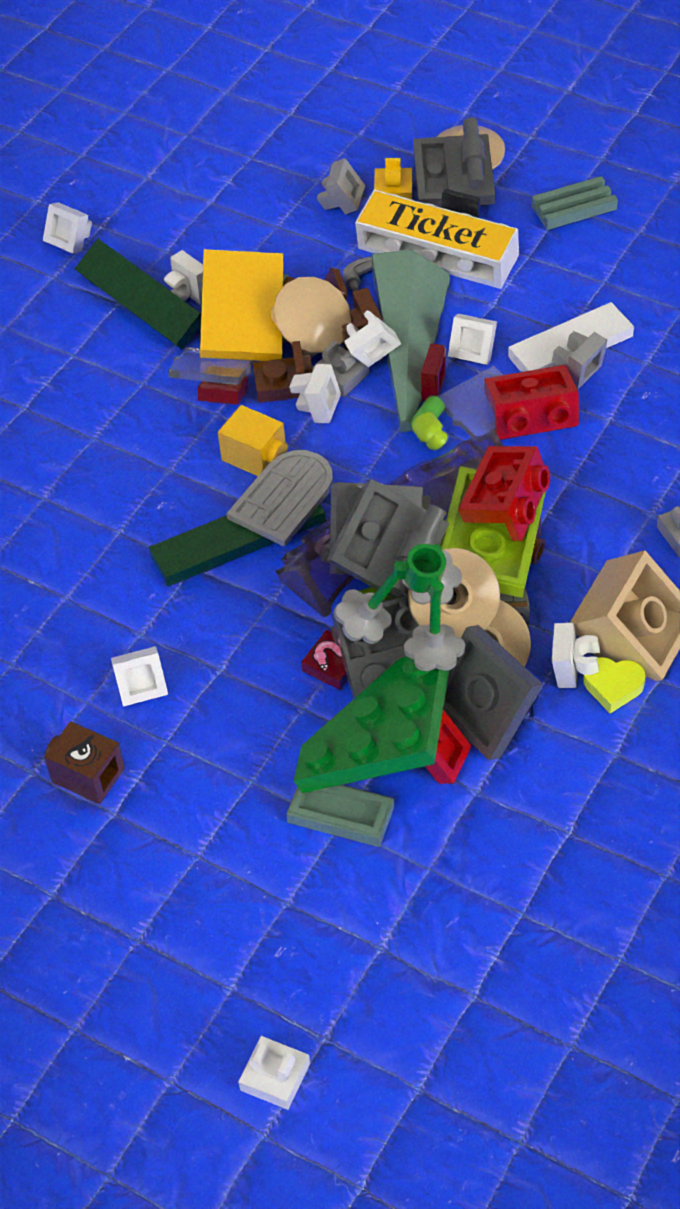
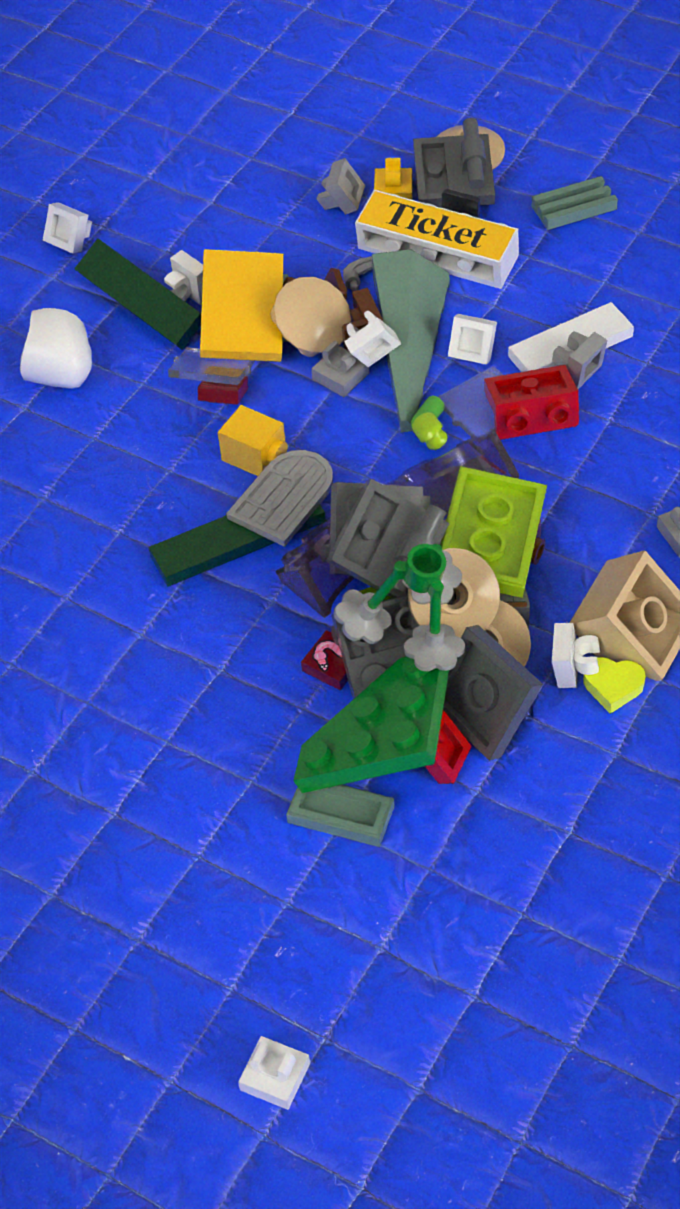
reddish brown brick [44,721,125,805] -> none
white tile [111,646,168,706] -> none
reddish brown bracket [253,341,312,403] -> none
white tile [289,364,341,423] -> none
dark red tile [421,343,446,402] -> none
red bracket [458,446,550,541] -> none
none -> white piece [20,308,92,389]

